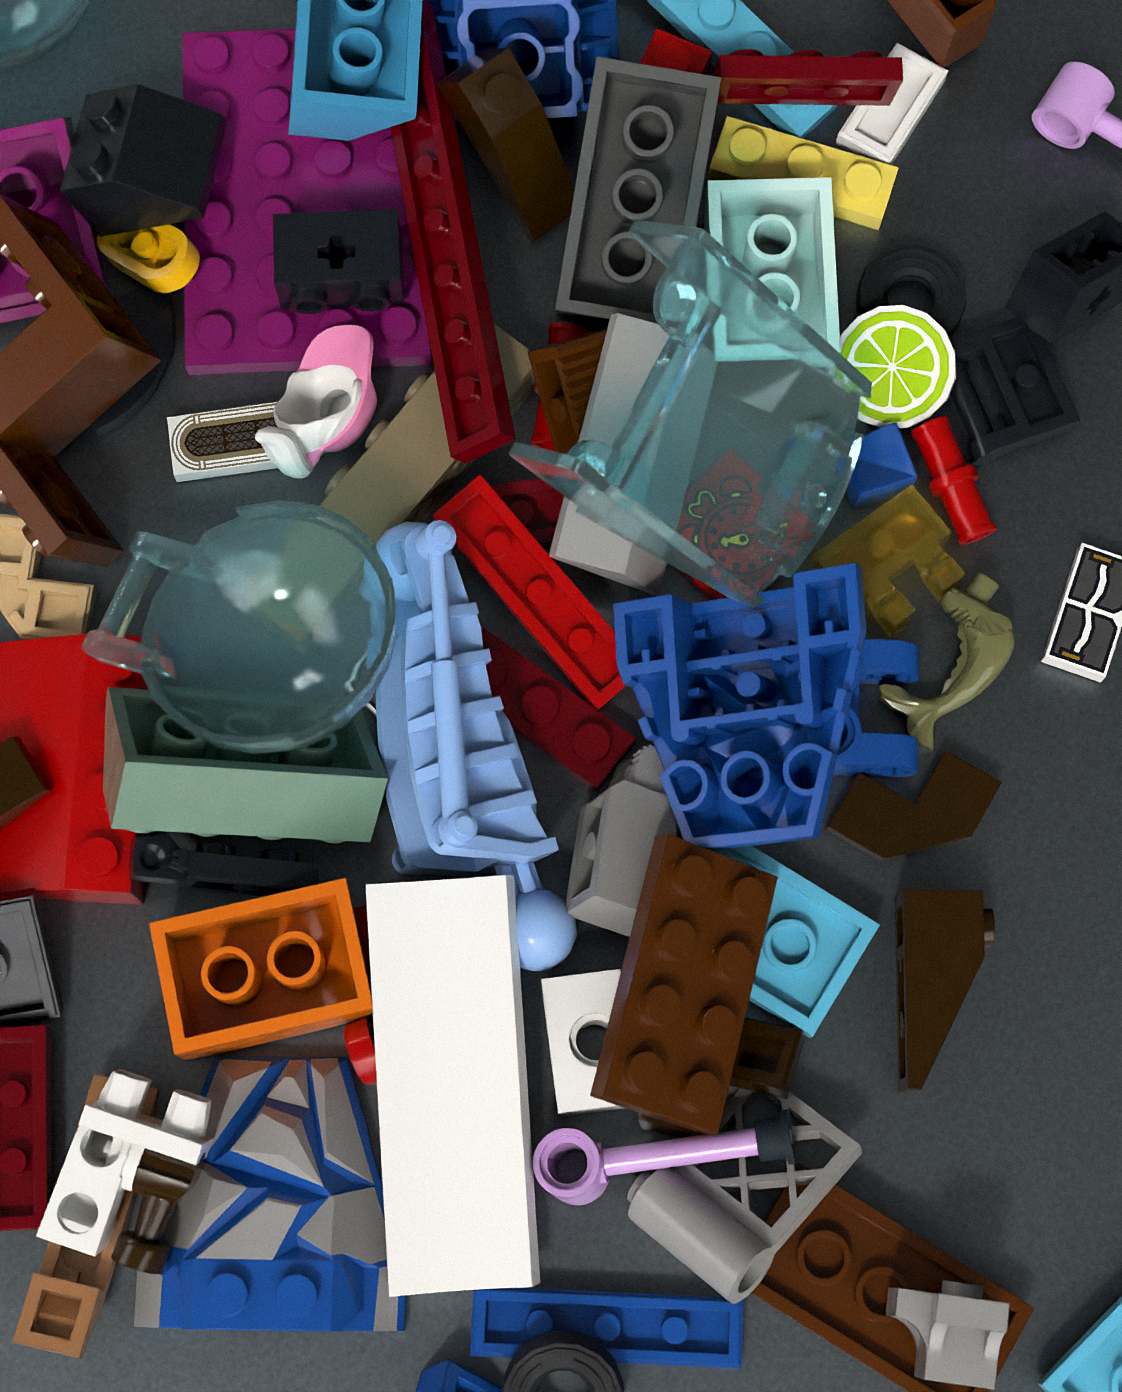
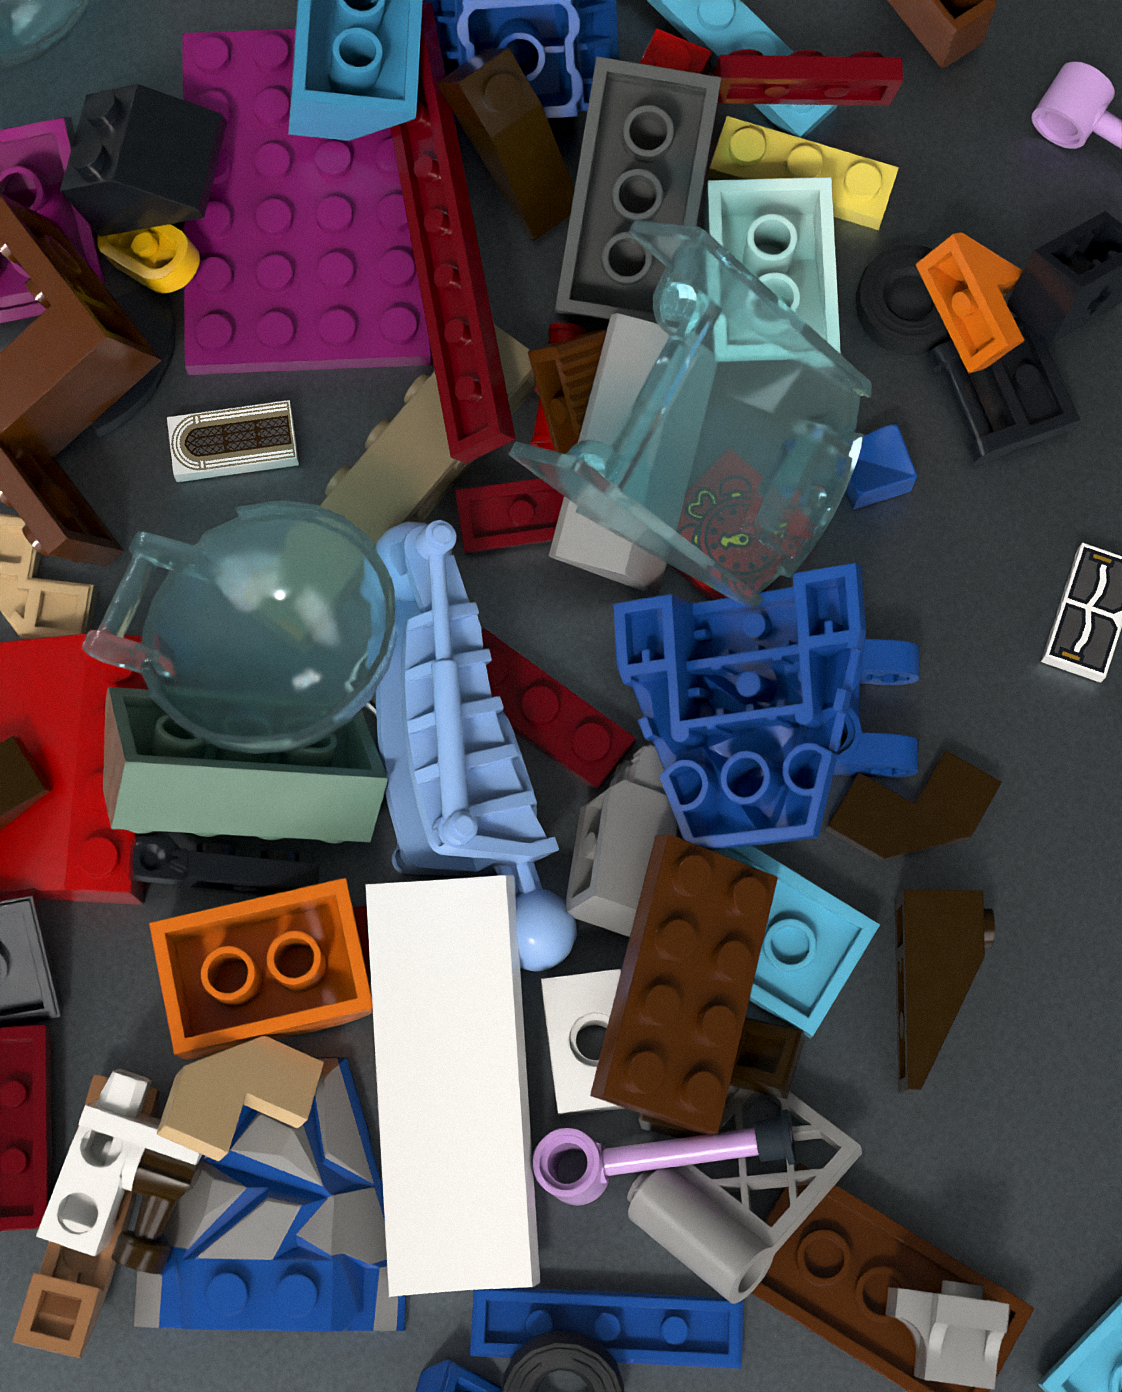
white hair [255,325,378,479] -> none
black brick [273,209,404,314] -> none
red tile [343,1016,377,1086] -> none
red plate [431,475,626,710] -> none
clear yellow plate [811,485,965,639] -> none
lime tile [832,305,956,428] -> none
white tile [835,43,948,165] -> none
olive animal [878,573,1014,753] -> none
red pin [911,416,997,546] -> none
none -> tan tile [156,1035,324,1161]
none -> orange slope [915,232,1025,373]

